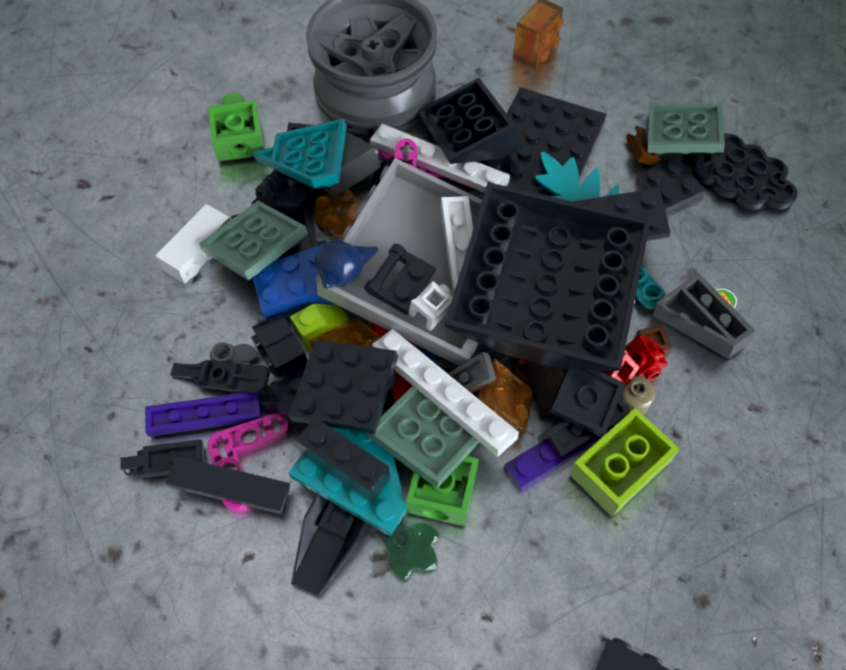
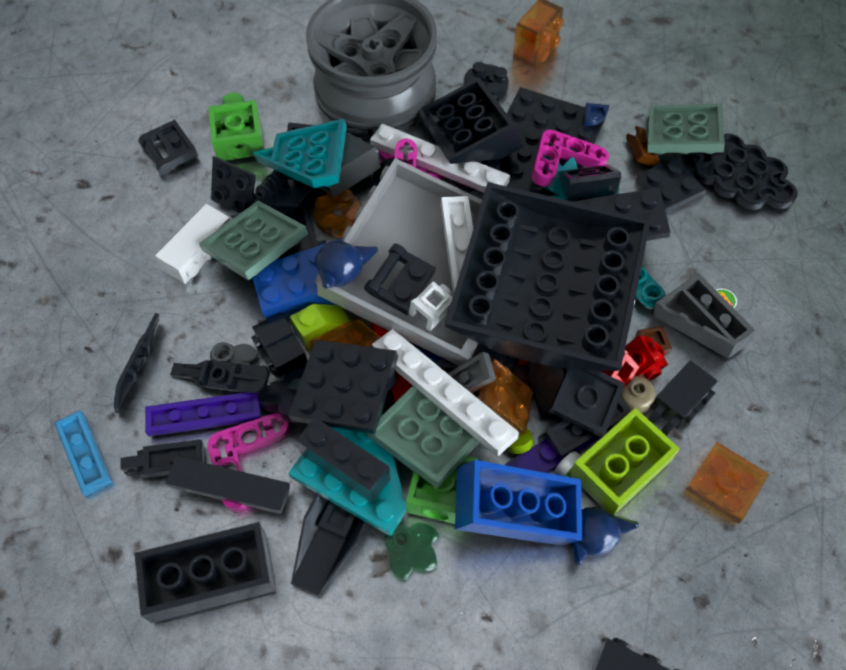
none -> dark azure tile [54,410,113,497]
none -> black piece [114,313,159,414]
none -> black brick [134,522,276,623]
none -> black plate [138,119,198,175]
none -> black hinge [211,156,257,213]
none -> blue brick [455,460,582,546]
none -> black plate [463,62,509,100]
none -> lime tile [507,427,534,454]
none -> dark pink beam [531,130,609,187]
none -> white tile [555,451,581,477]
none -> black slope [559,164,621,202]
none -> dark blue piece [572,507,639,565]
none -> dark blue tile [584,103,609,126]
none -> black hinge [648,360,718,436]
none -> clear orange plate [686,442,769,524]

